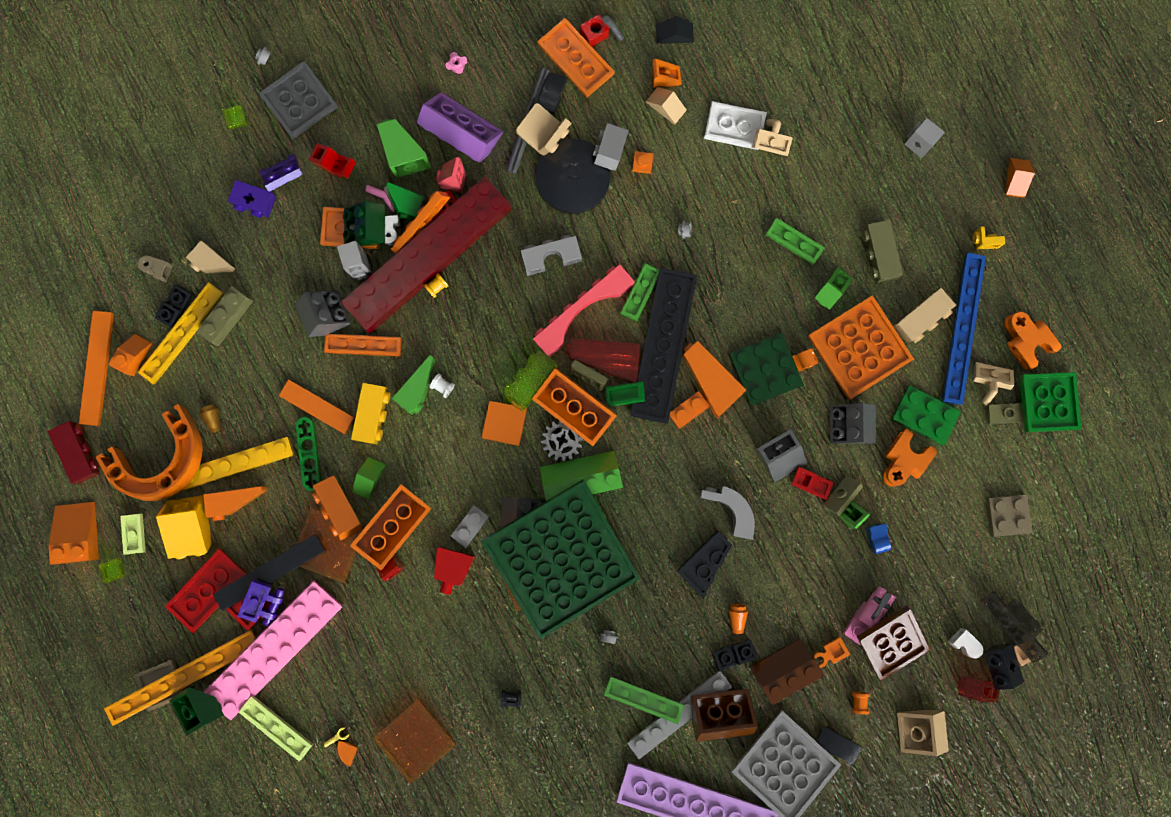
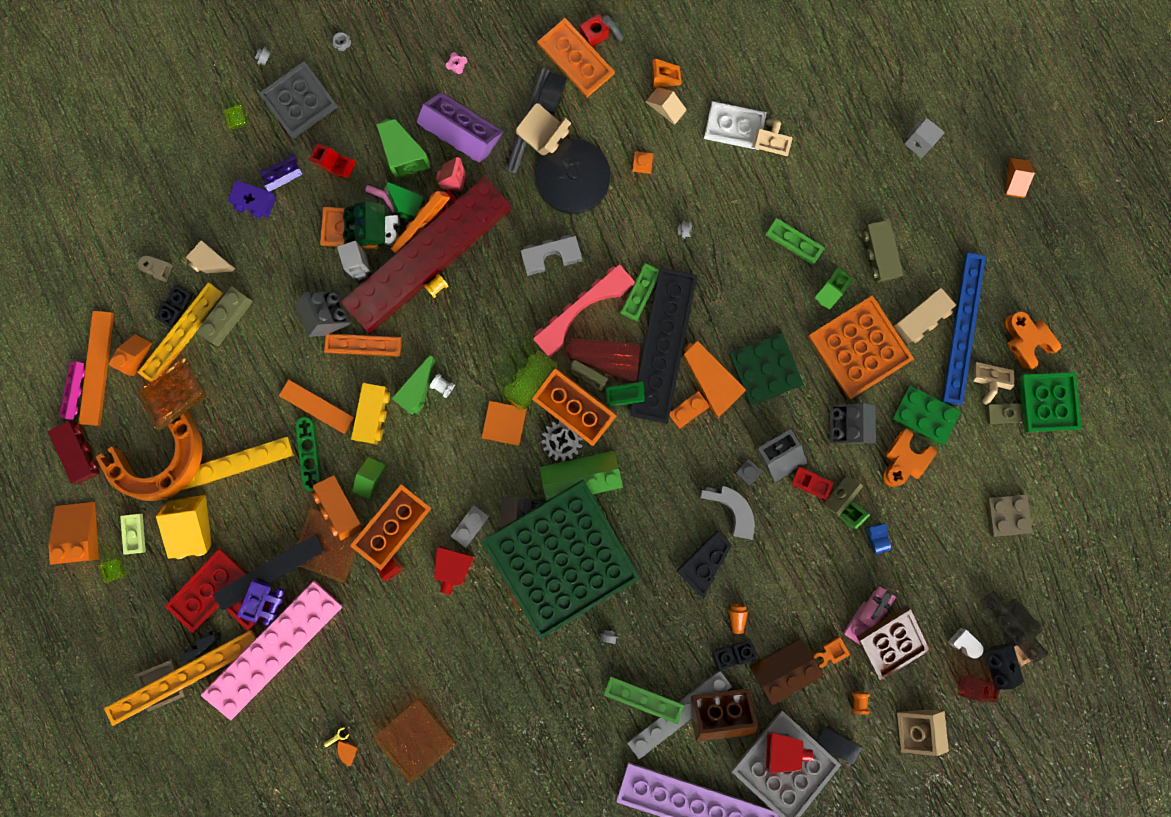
dark green slope [169,687,224,736] -> none
pearl gold cone [199,404,222,434] -> none
orange slope [203,486,267,521] -> none
yellowish green plate [239,696,313,761] -> none
black bush [500,690,522,709] -> none
light grey brick [593,123,629,171] -> none
black slope [656,16,694,44] -> none
orange leg [792,348,818,372] -> none
yellow bracket [973,226,1005,249] -> none
none -> dark pink plate [58,361,85,420]
none -> clear orange plate [137,359,207,431]
none -> black slope [179,631,221,663]
none -> light grey plate [333,32,351,51]
none -> dark grey plate [735,459,763,486]
none -> red torso [765,731,813,773]

